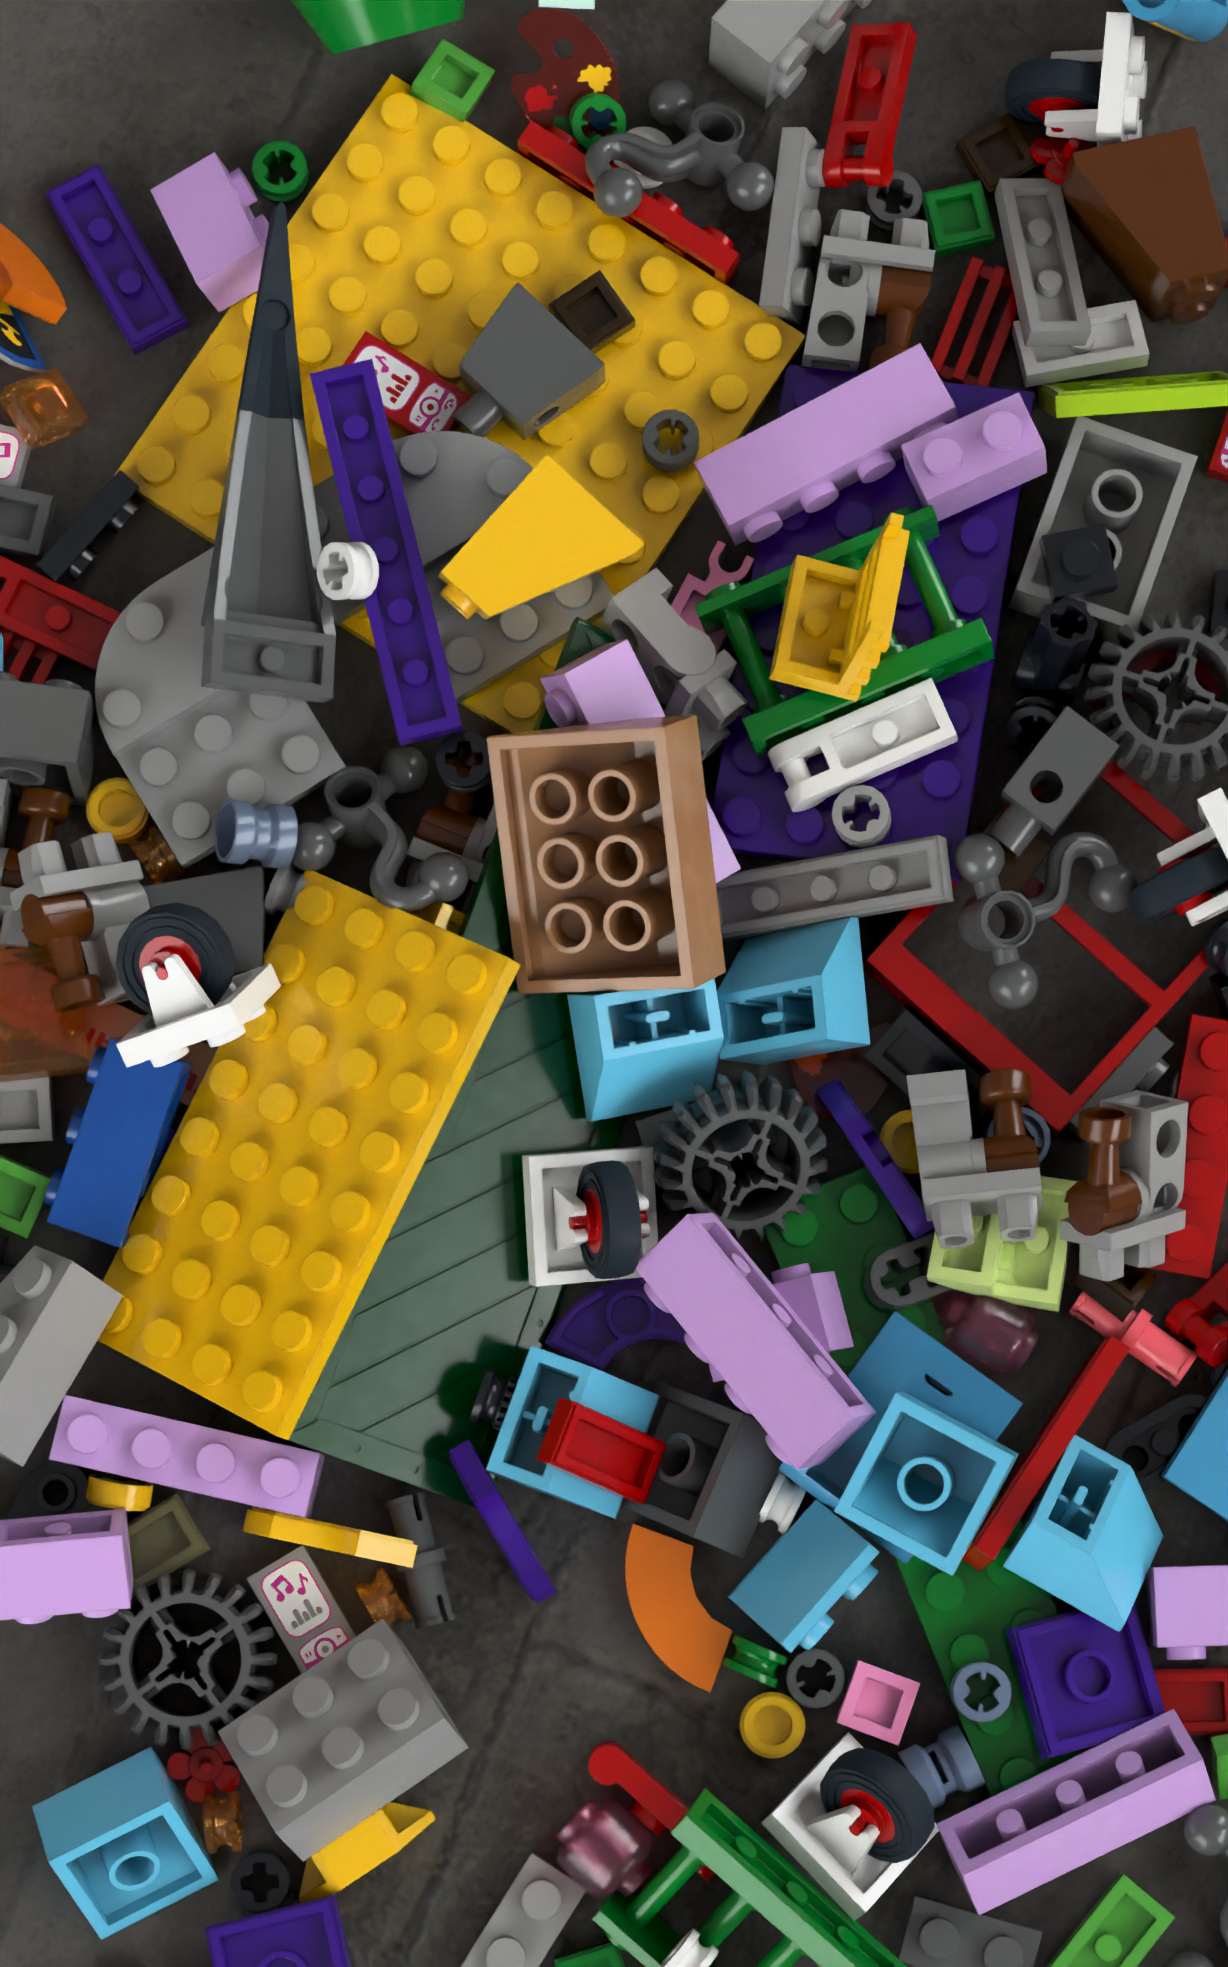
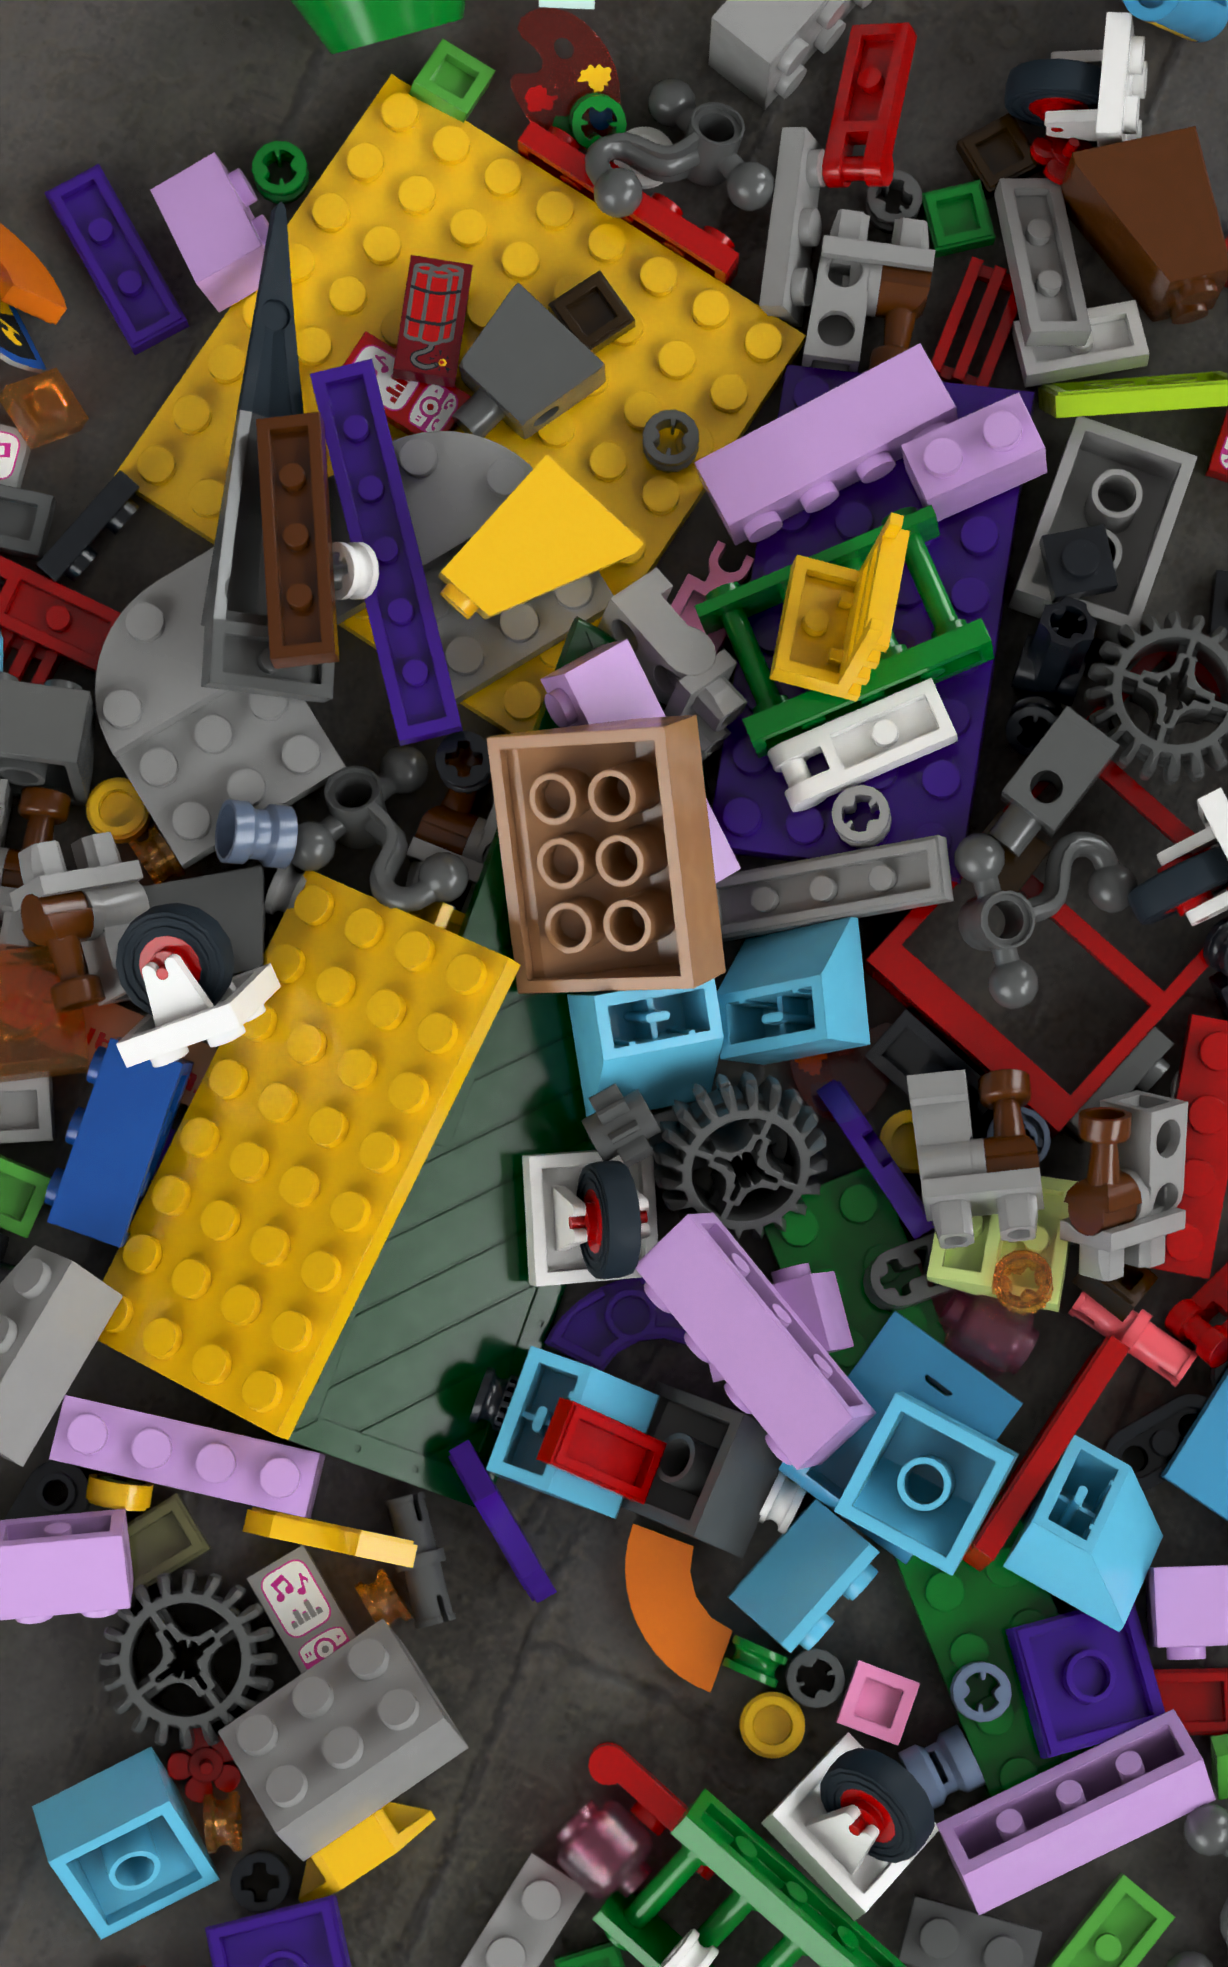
none -> reddish brown plate [256,412,339,669]
none -> tile [392,255,473,388]
none -> dark grey gear [581,1083,662,1168]
none -> clear orange bush [993,1250,1054,1316]

